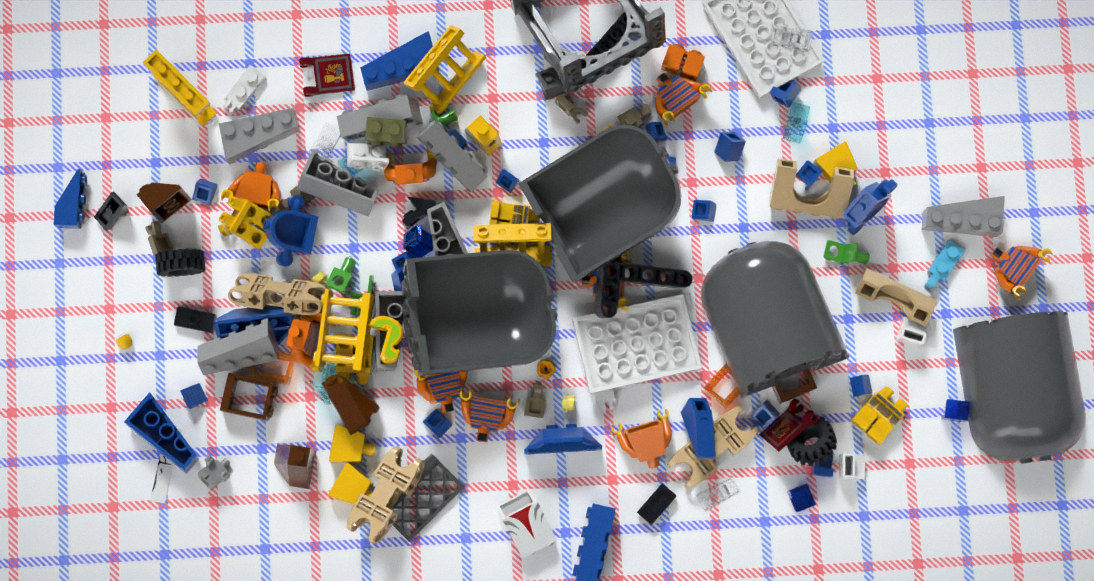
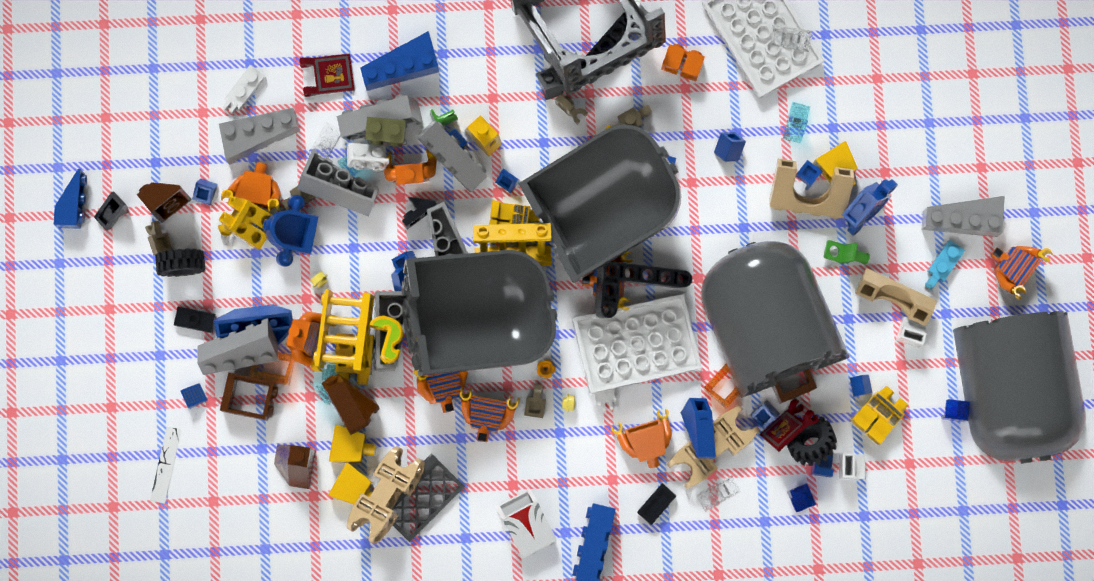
yellow hinge [115,333,133,350] -> none
blue wedge [124,392,199,474] -> none
yellow fence [142,49,217,126] -> none
light grey piece [198,455,231,491] -> none
tan piece [228,273,327,315] -> none
bright green bracket [326,257,356,292] -> none
bright green bracket [344,275,374,316] -> none
yellow fence [403,25,487,115] -> none
clear blue panel [403,225,433,258] -> none
blue slope [423,409,452,438] -> none
blue wedge [524,424,602,455] -> none
blue slope [645,122,667,143] -> none
torso [655,73,713,126] -> none
blue slope [691,200,717,222] -> none
blue panel [769,80,801,108] -> none

